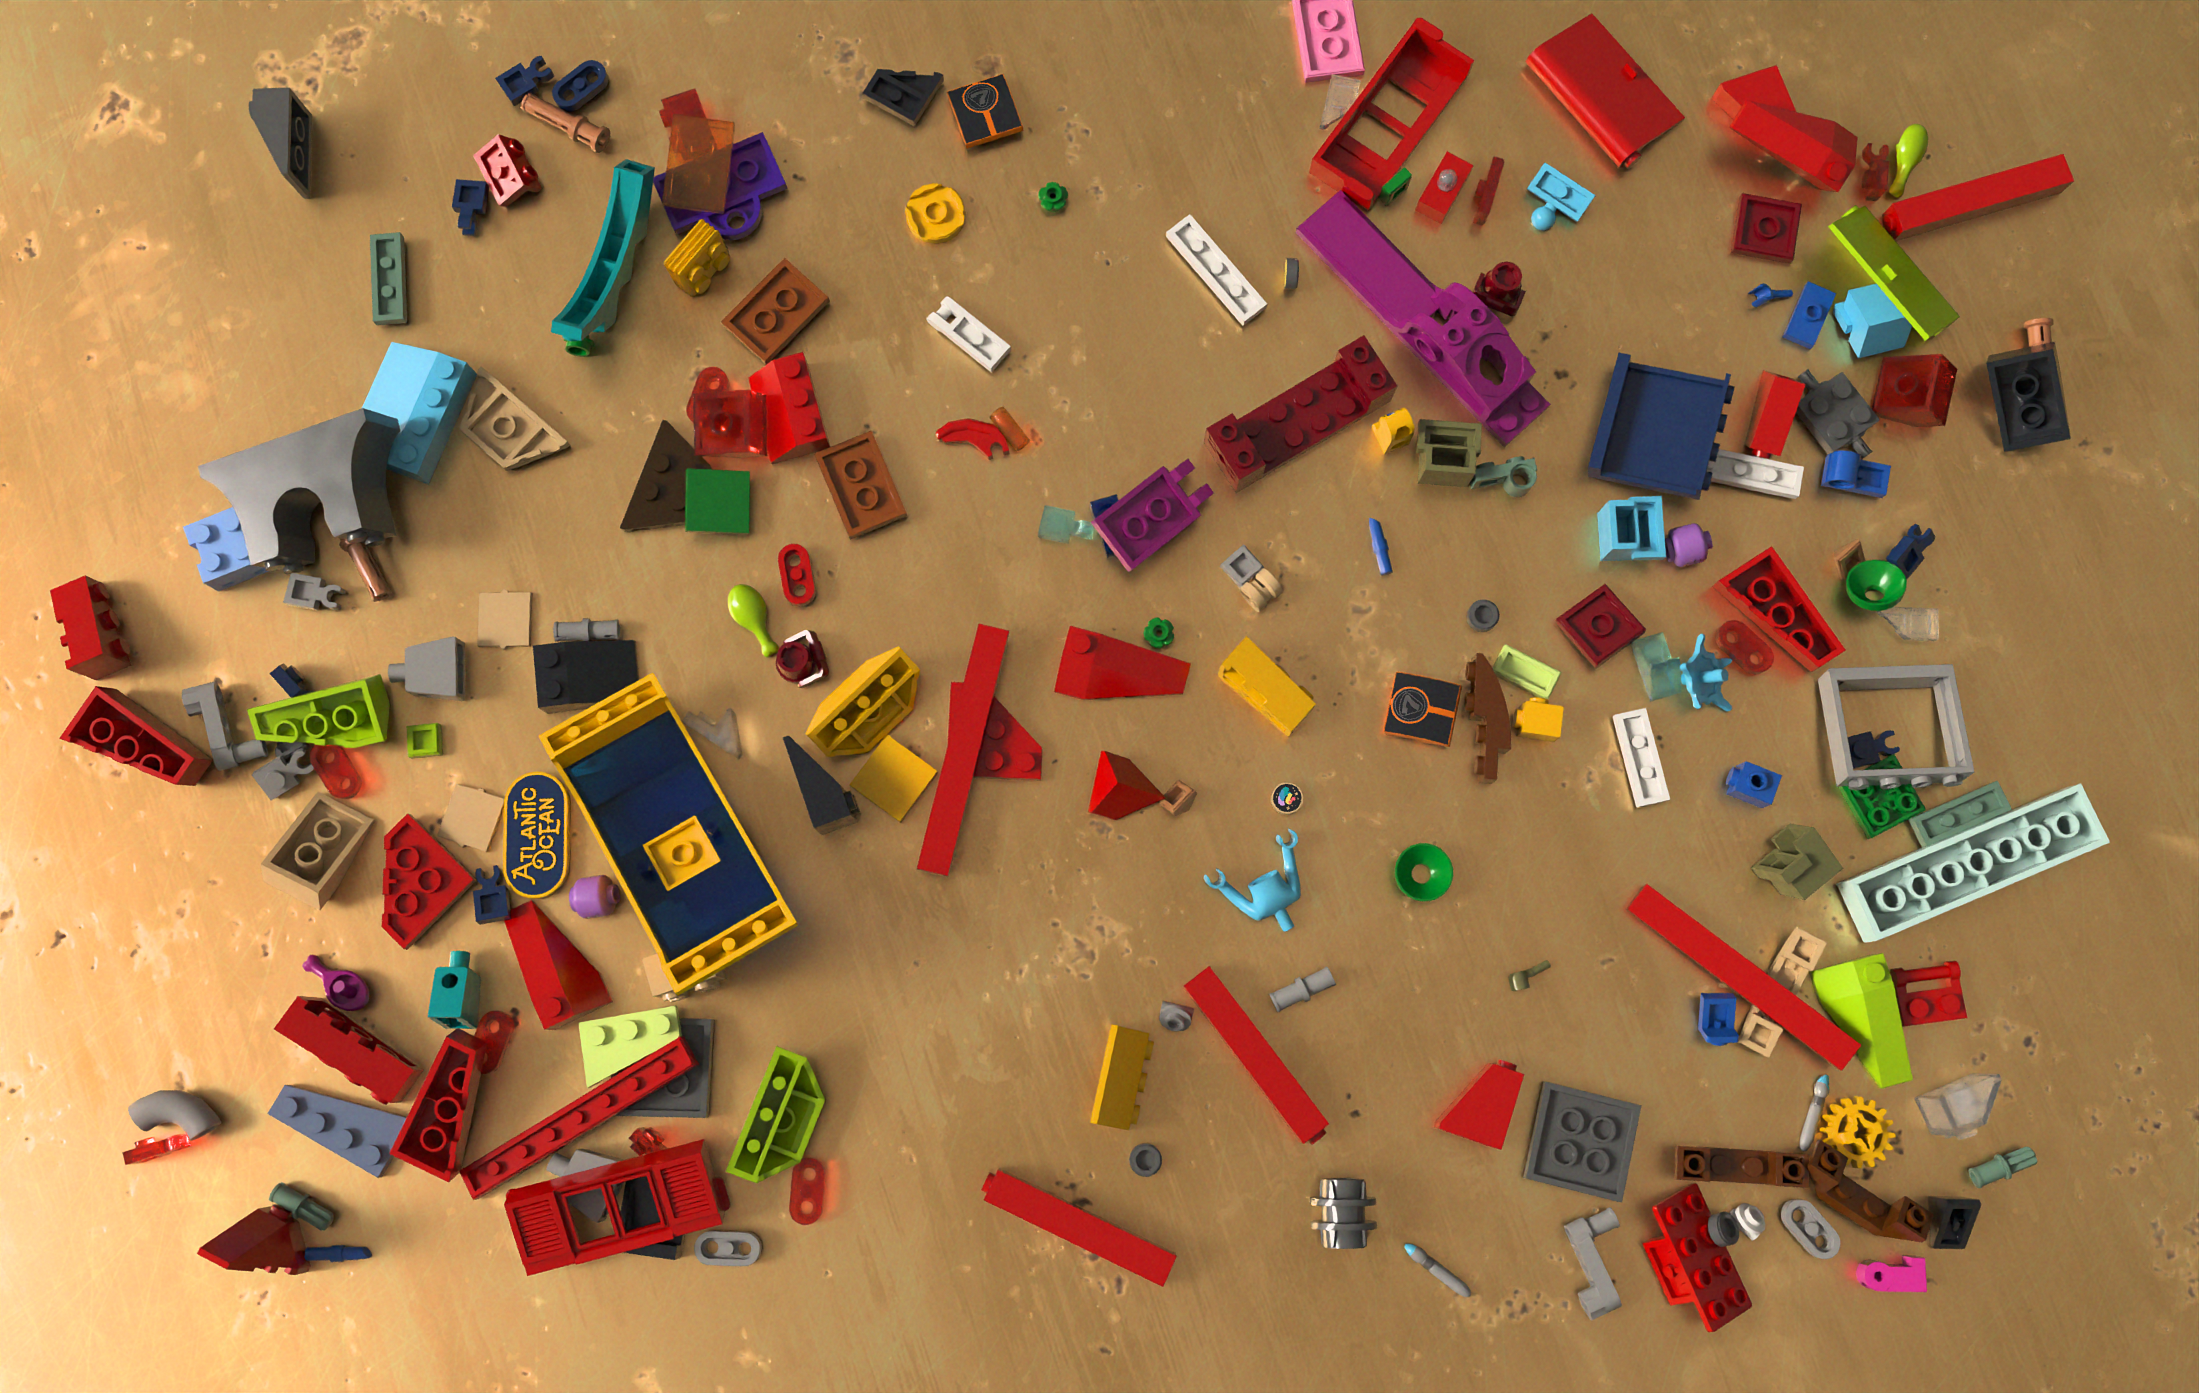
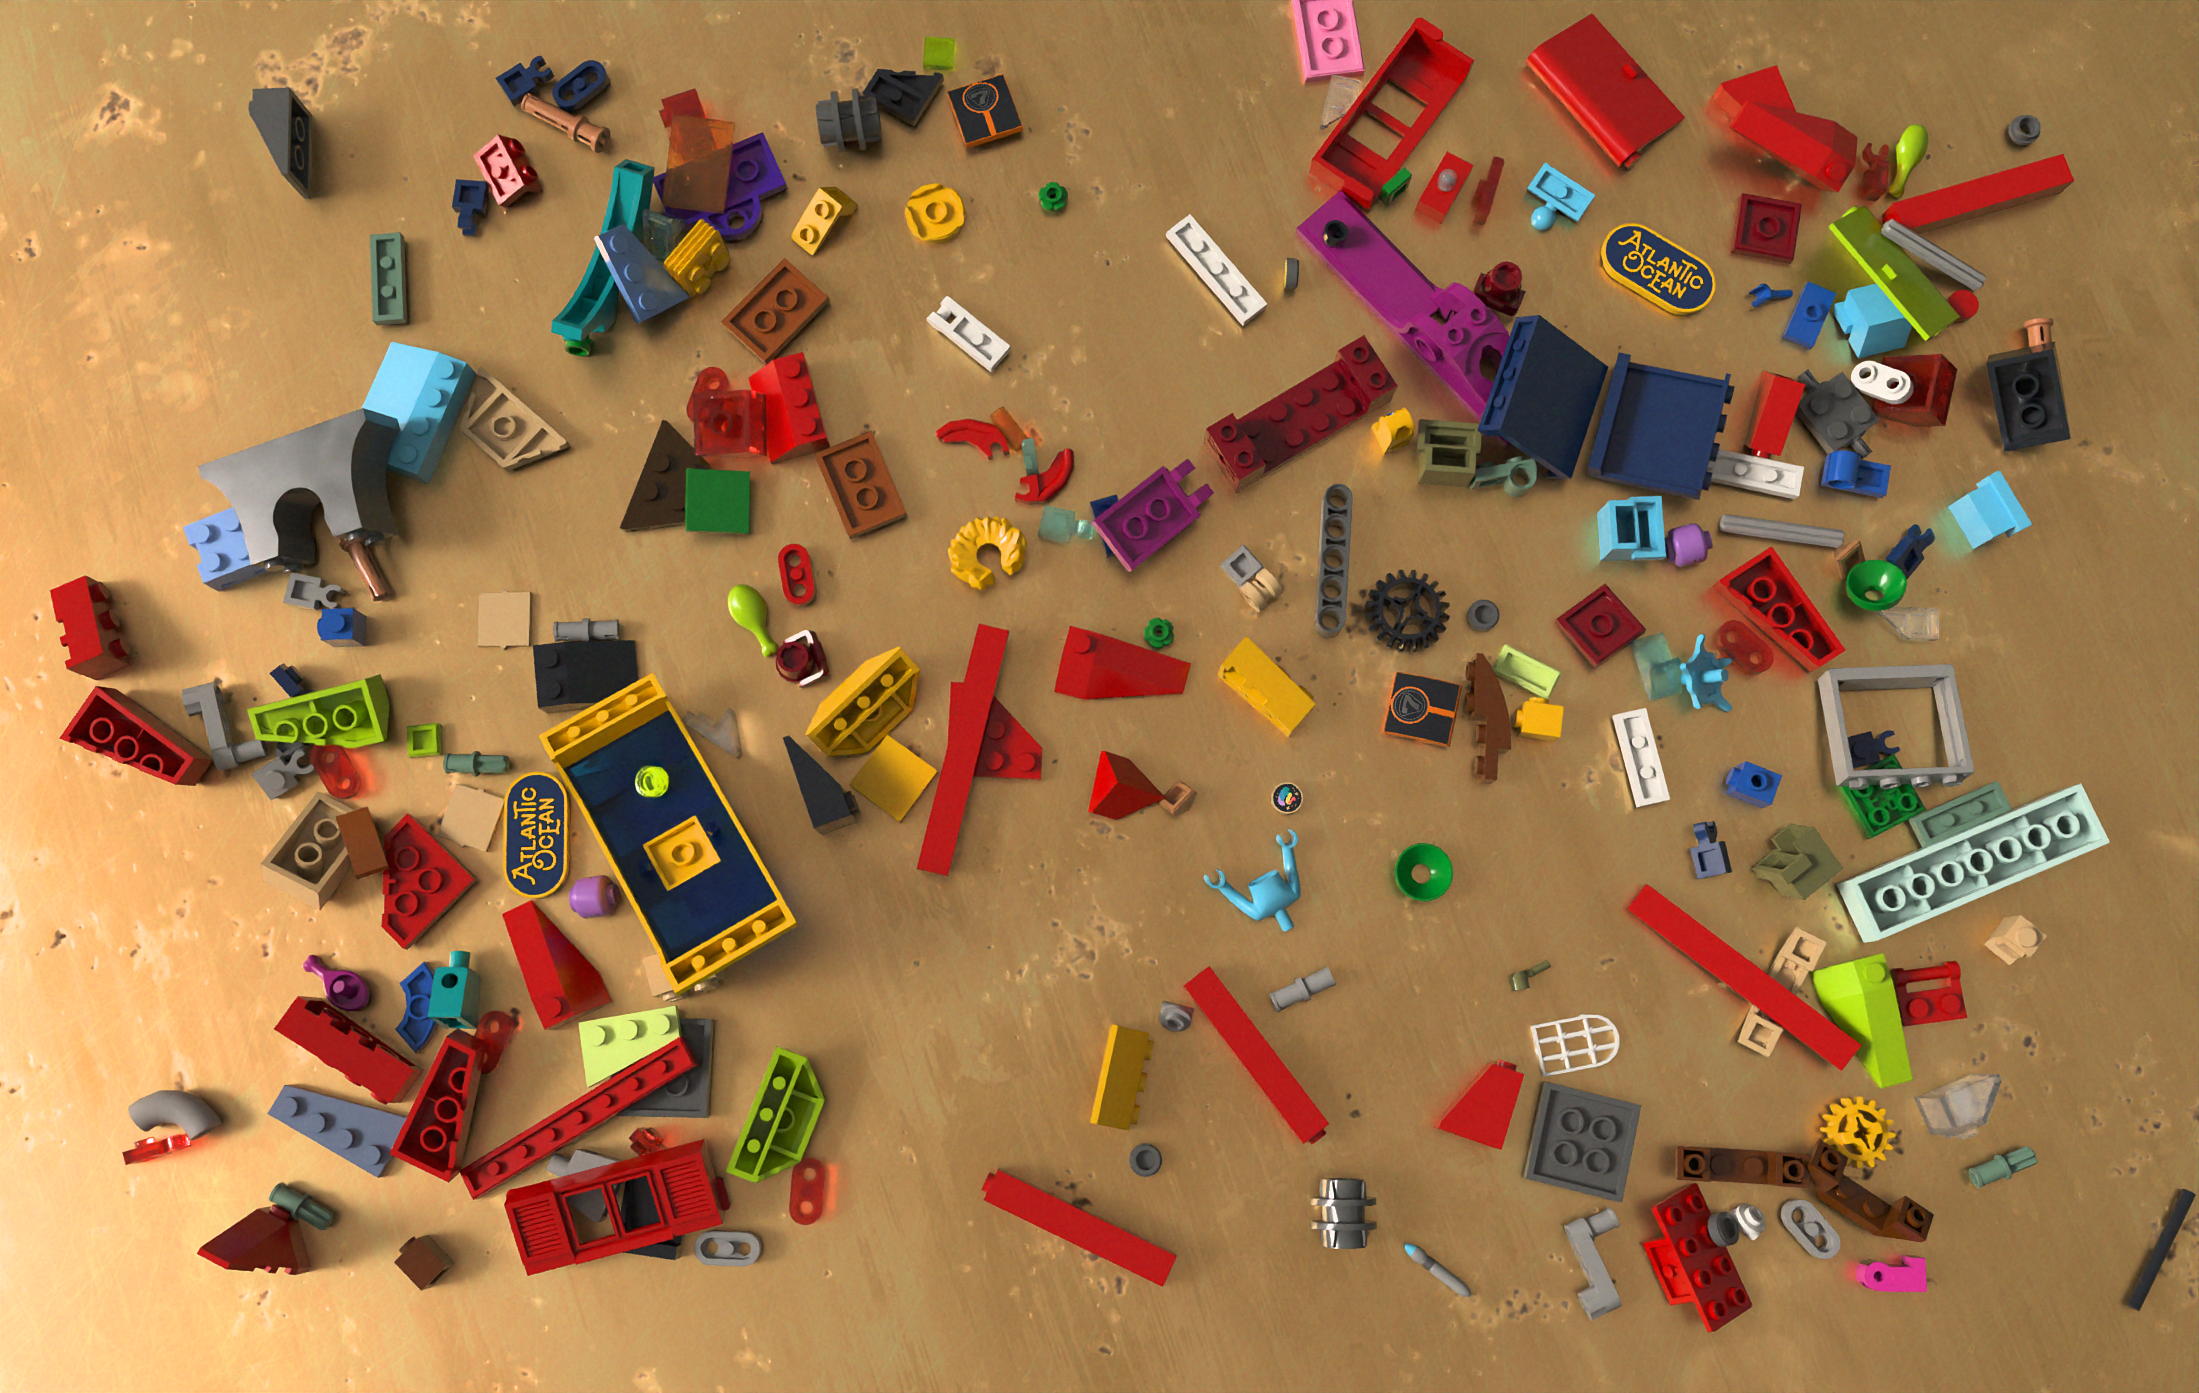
blue piece [305,1245,372,1262] -> none
light grey torso [388,637,465,701] -> none
dark blue plate [473,865,511,925] -> none
blue piece [1369,518,1393,575] -> none
blue bracket [1698,993,1739,1046] -> none
light grey piece [1799,1074,1829,1152] -> none
black slope [1928,1196,1981,1249] -> none
none -> blue brick [317,608,366,647]
none -> dark orange slope [336,806,389,879]
none -> reddish brown brick [394,1235,455,1291]
none -> blue tile [395,962,439,1053]
none -> sand green axle [443,751,510,776]
none -> medium blue wing [594,224,690,323]
none -> clear neon green tile [635,765,669,798]
none -> clear light blue slope [642,209,686,263]
none -> yellow bracket [791,186,858,255]
none -> dark grey piece [816,88,882,153]
none -> clear neon green tile [923,36,956,71]
none -> yellow piece [948,516,1027,590]
none -> red piece [1015,448,1075,505]
none -> sand green tile [1021,438,1039,476]
none -> dark grey beam [1314,483,1353,639]
none -> black hinge [1322,220,1349,248]
none -> black gear [1365,570,1450,653]
none -> dark blue panel [1477,315,1608,479]
none -> white window [1531,1014,1620,1077]
none -> tile [1601,223,1716,315]
none -> plate [1690,821,1732,879]
none -> light grey axle [1719,514,1845,548]
none -> white plate [1851,361,1914,404]
none -> light grey axle [1881,219,1986,290]
none -> red tile [1946,290,1979,322]
none -> medium azure plate [1948,470,2032,549]
none -> tan window [1984,915,2047,965]
none -> dark grey plate [2008,115,2040,145]
none -> black bar [2126,1189,2196,1312]

